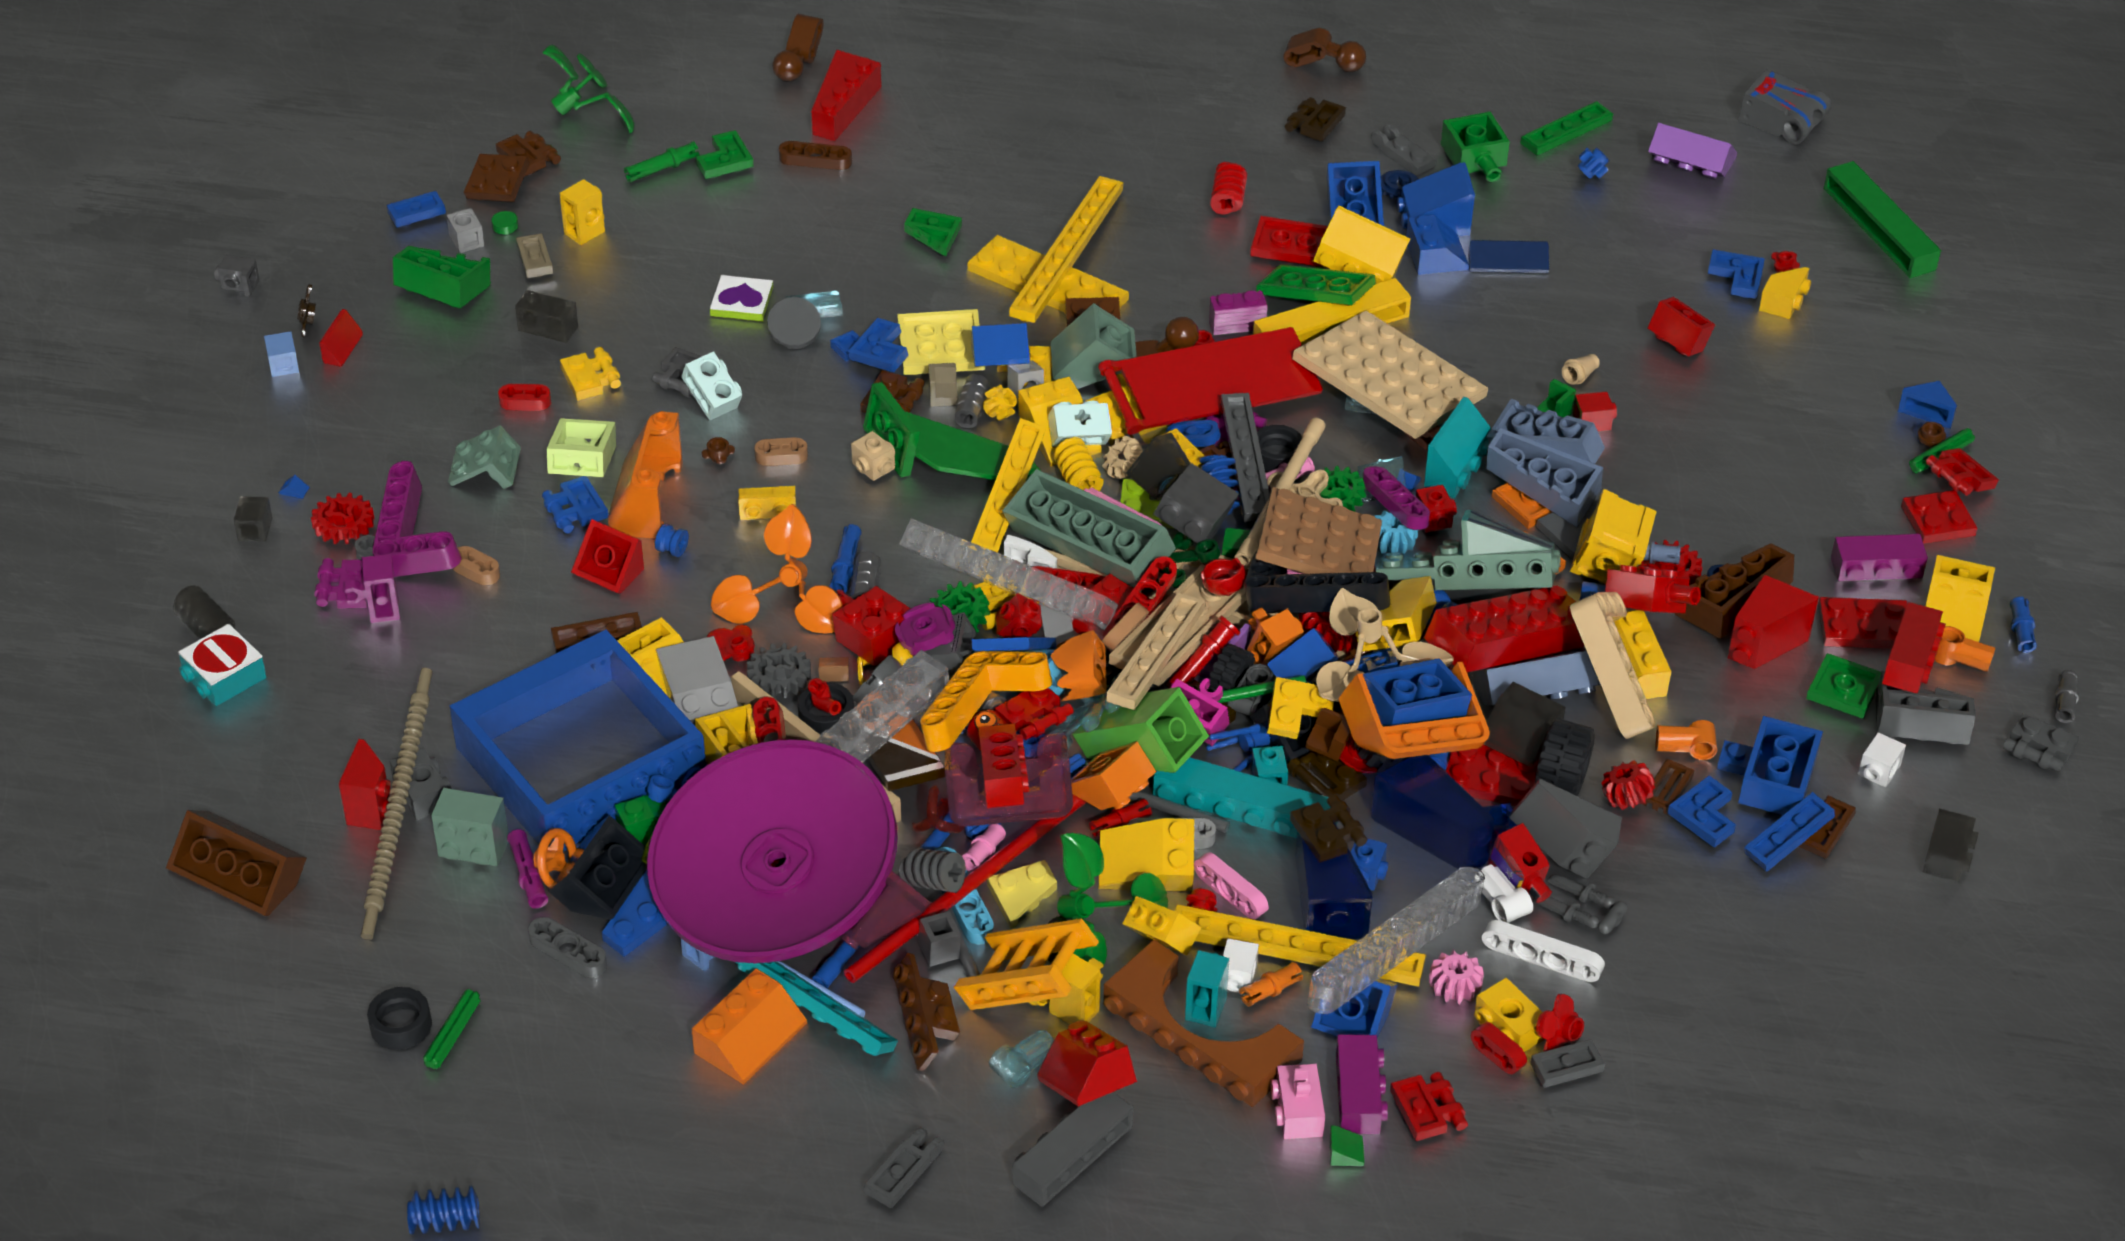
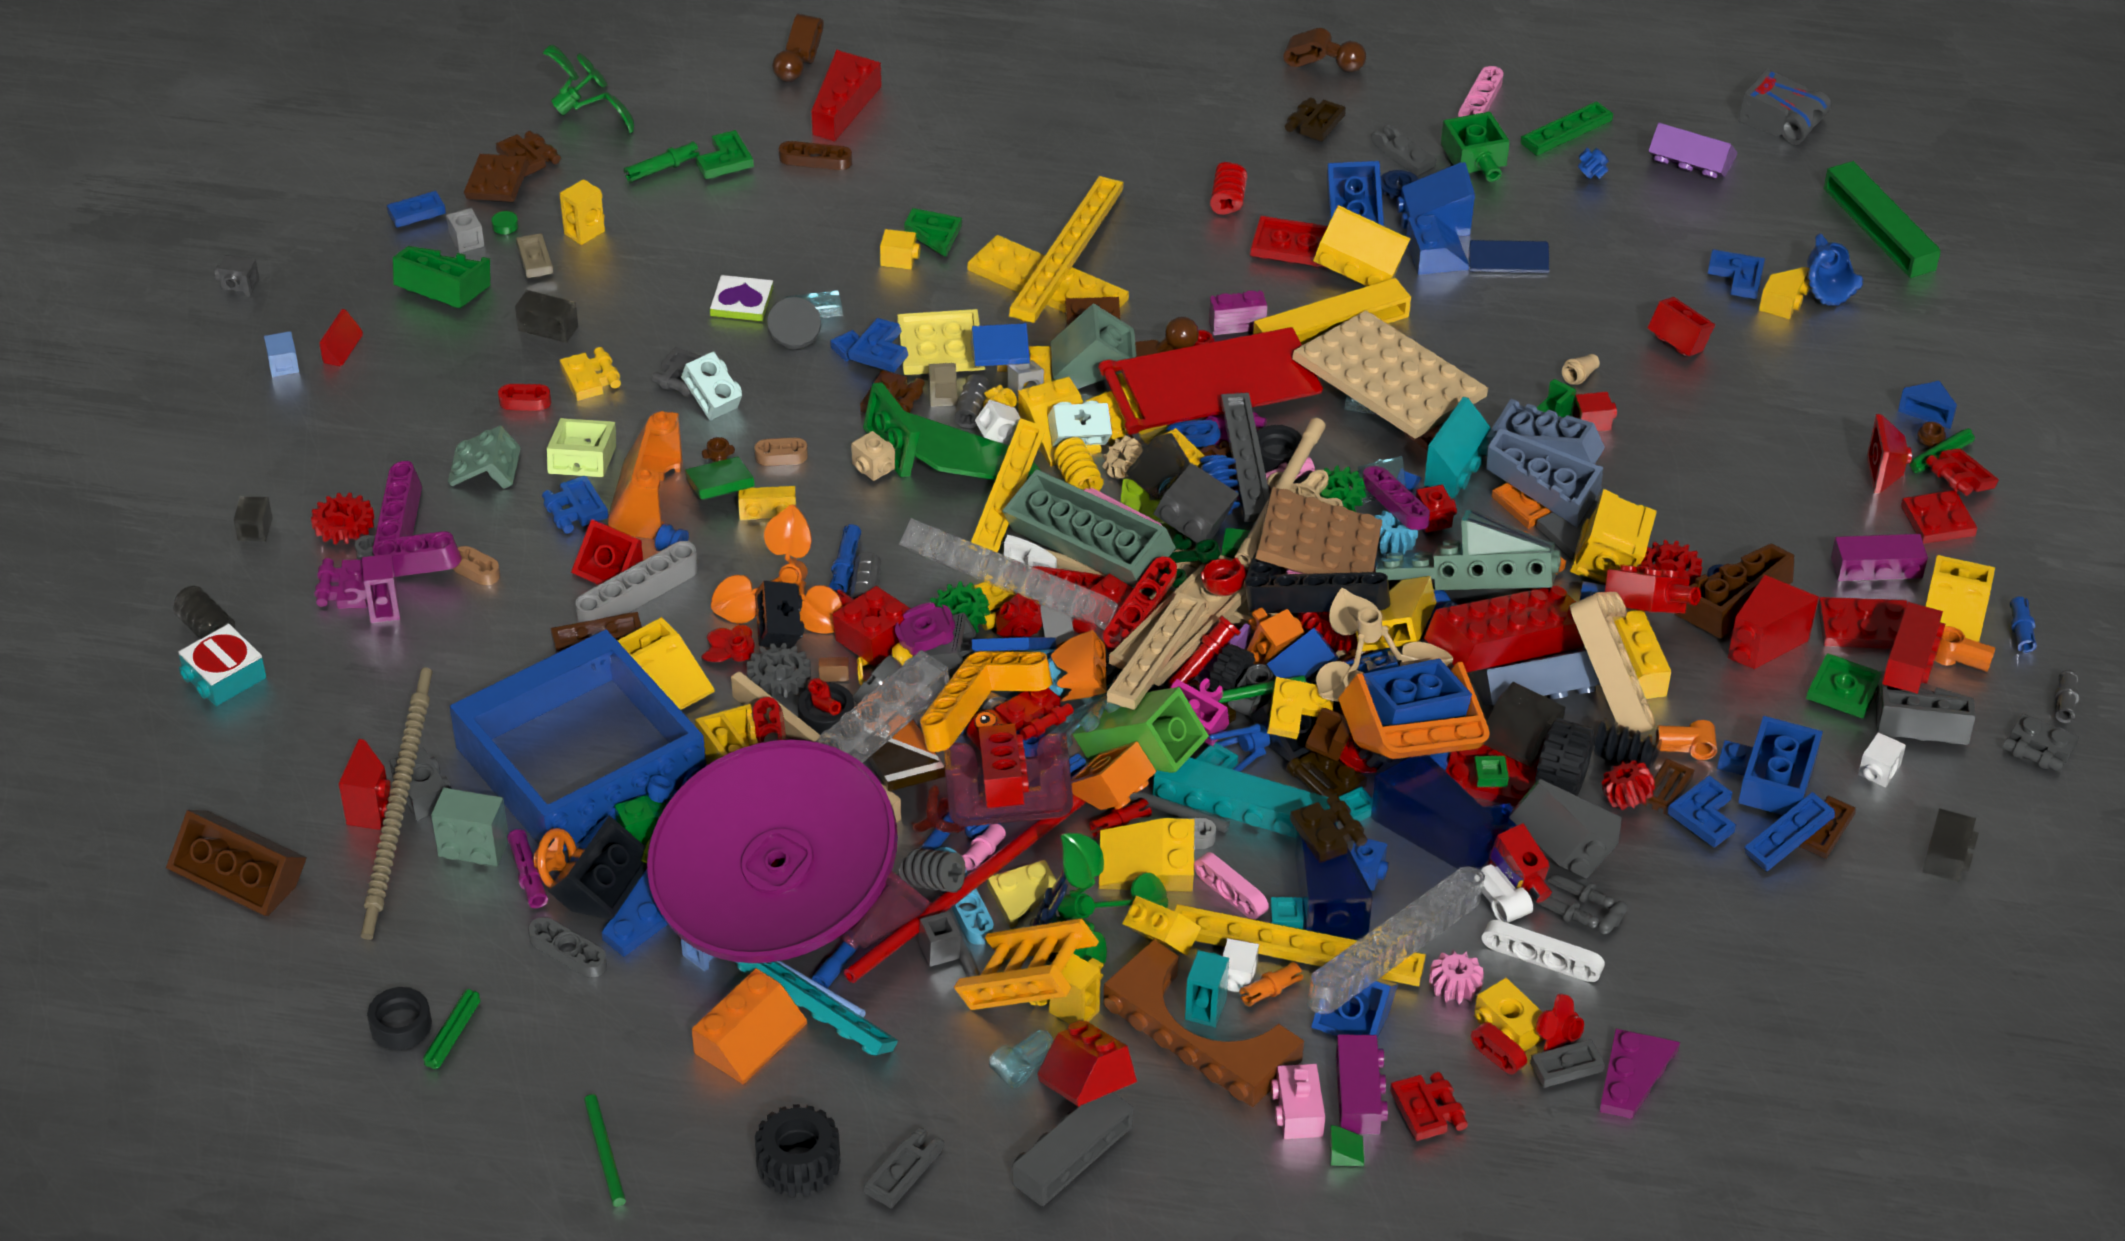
blue piece [278,475,310,499] -> none
dark brown plate [297,284,316,338] -> none
blue piece [407,1186,480,1235] -> none
light grey slope [656,636,738,725] -> none
reddish brown bracket [893,953,960,1071] -> none
medium nougat beam [1102,602,1149,652] -> none
red plate [1186,888,1218,912] -> none
teal brick [1251,746,1288,785] -> none
green tile [1256,264,1376,305] -> none
sand blue pin [1644,541,1681,564] -> none
red plate [1771,251,1800,273] -> none
none -> light grey beam [575,541,698,623]
none -> green bar [584,1094,626,1207]
none -> green tile [685,457,755,500]
none -> black brick [755,581,804,649]
none -> black tyre [755,1104,841,1197]
none -> yellow brick [880,229,921,270]
none -> white brick [975,400,1020,445]
none -> dark blue piece [1029,868,1068,927]
none -> teal plate [1196,743,1238,769]
none -> teal plate [1270,897,1304,930]
none -> teal tile [1339,787,1379,822]
none -> bright pink beam [1458,66,1503,117]
none -> green plate [1474,756,1509,787]
none -> black piece [1594,718,1662,770]
none -> magenta wing [1599,1029,1680,1119]
none -> blue hair [1807,233,1863,306]
none -> red slope [1867,414,1912,493]

